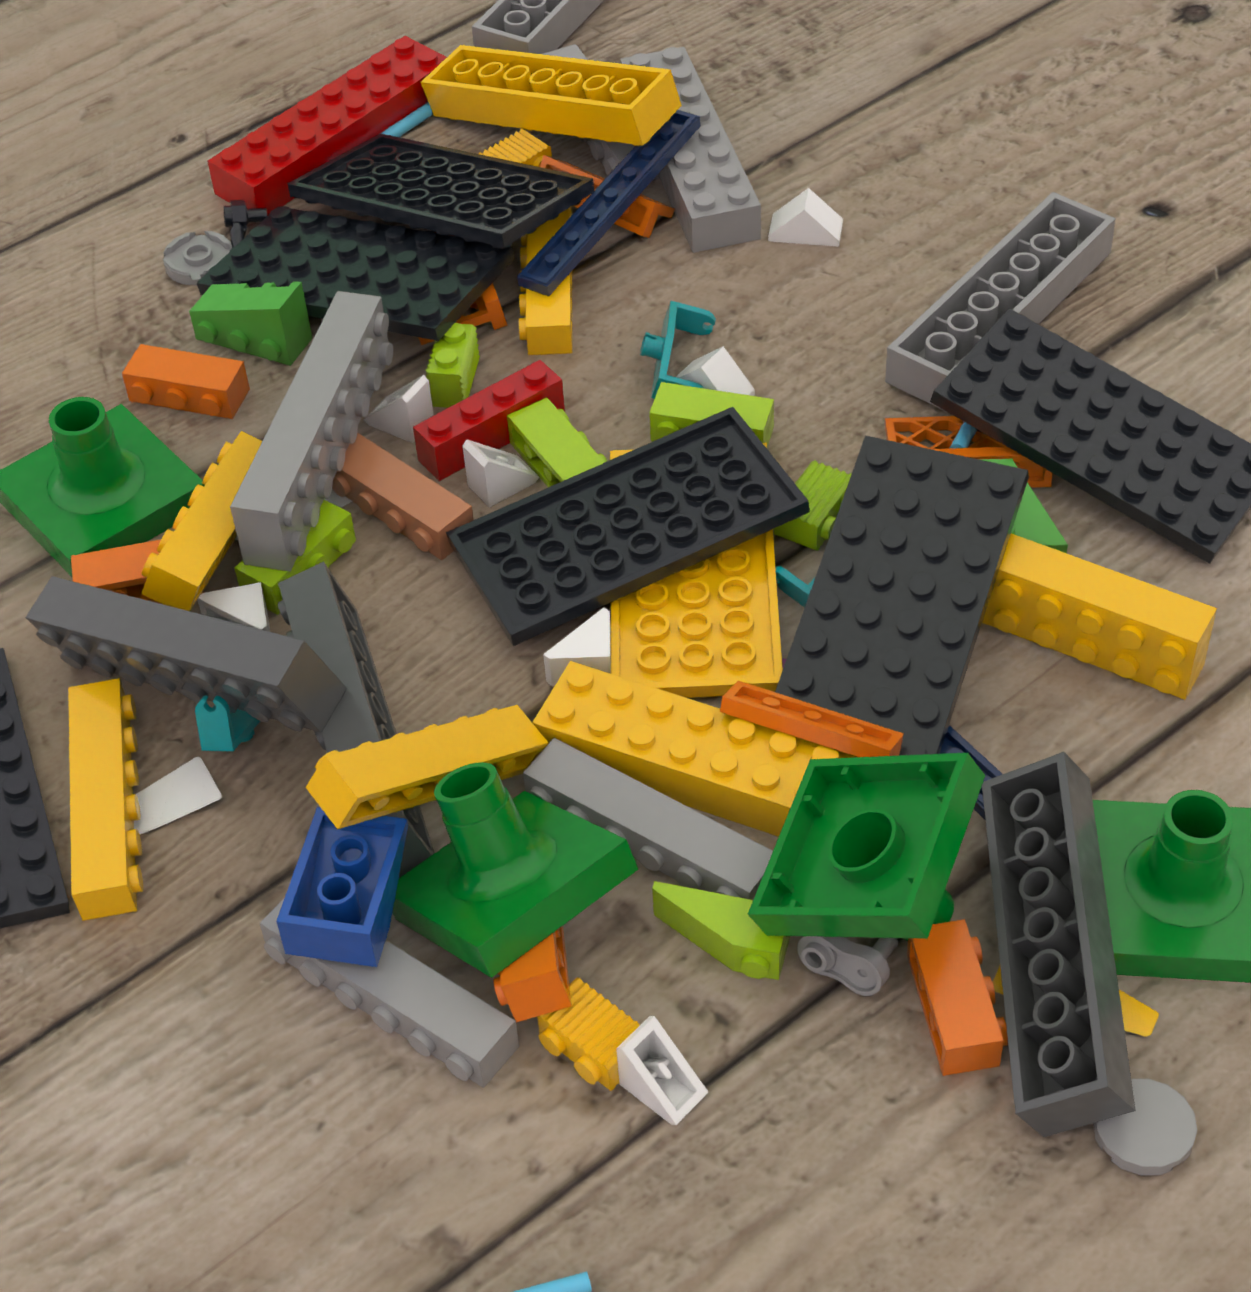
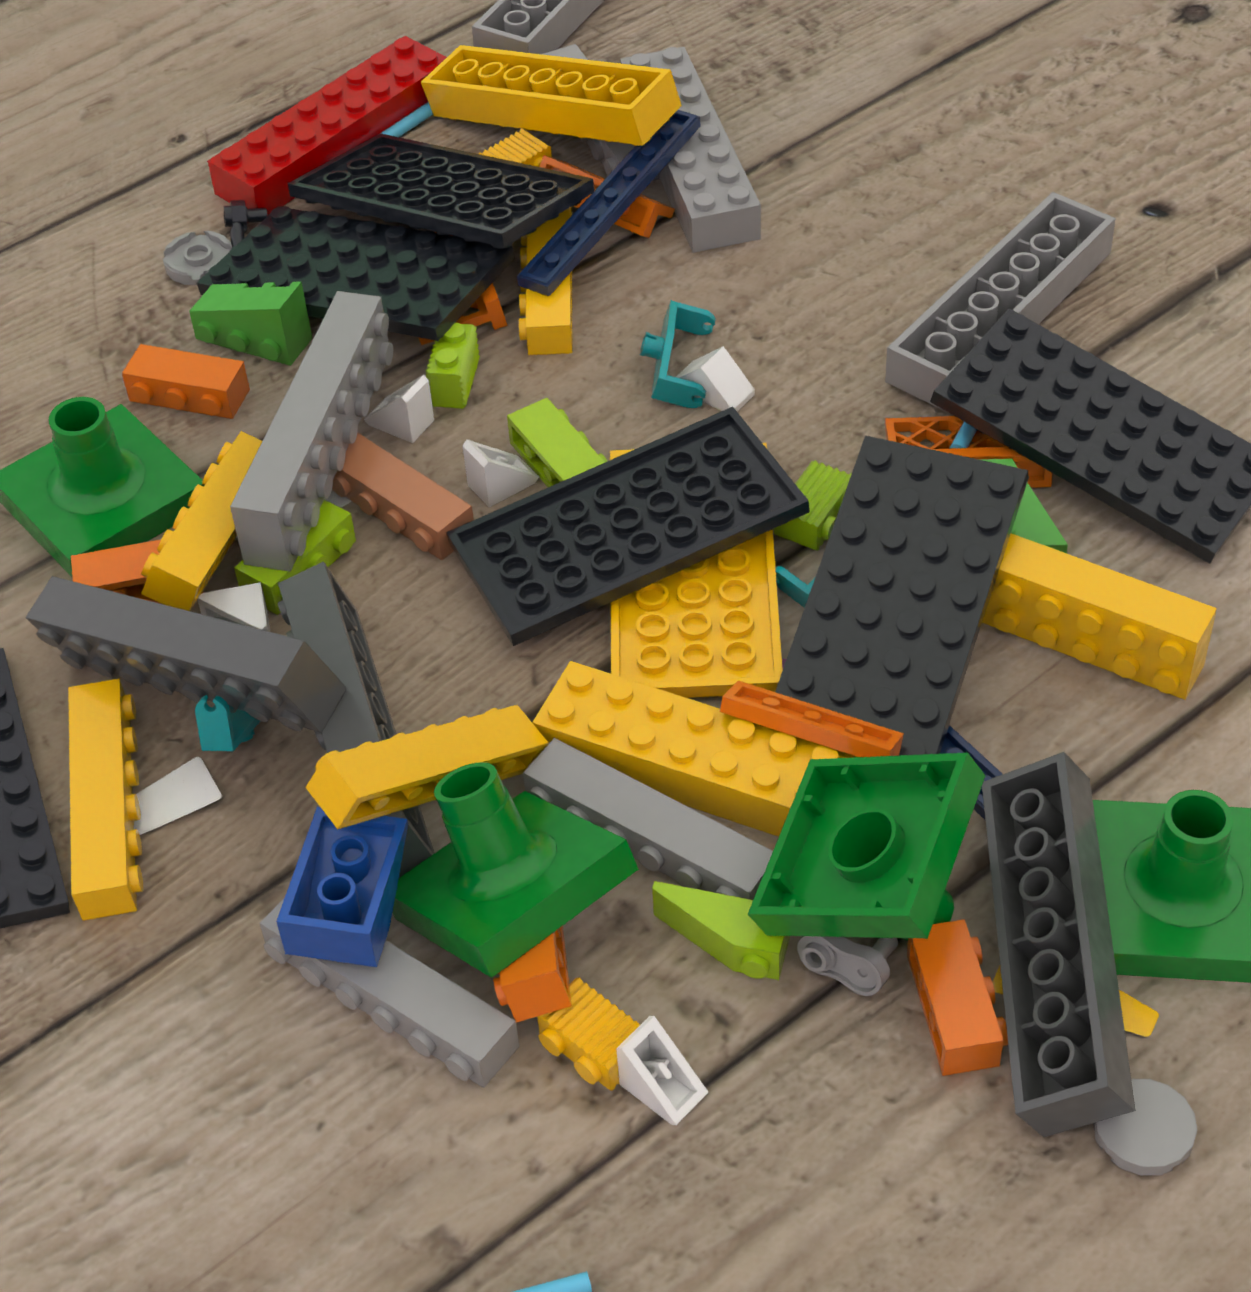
red brick [413,360,565,481] -> none
white slope [543,607,611,686] -> none
lime brick [649,382,774,447] -> none
white slope [768,188,843,247] -> none

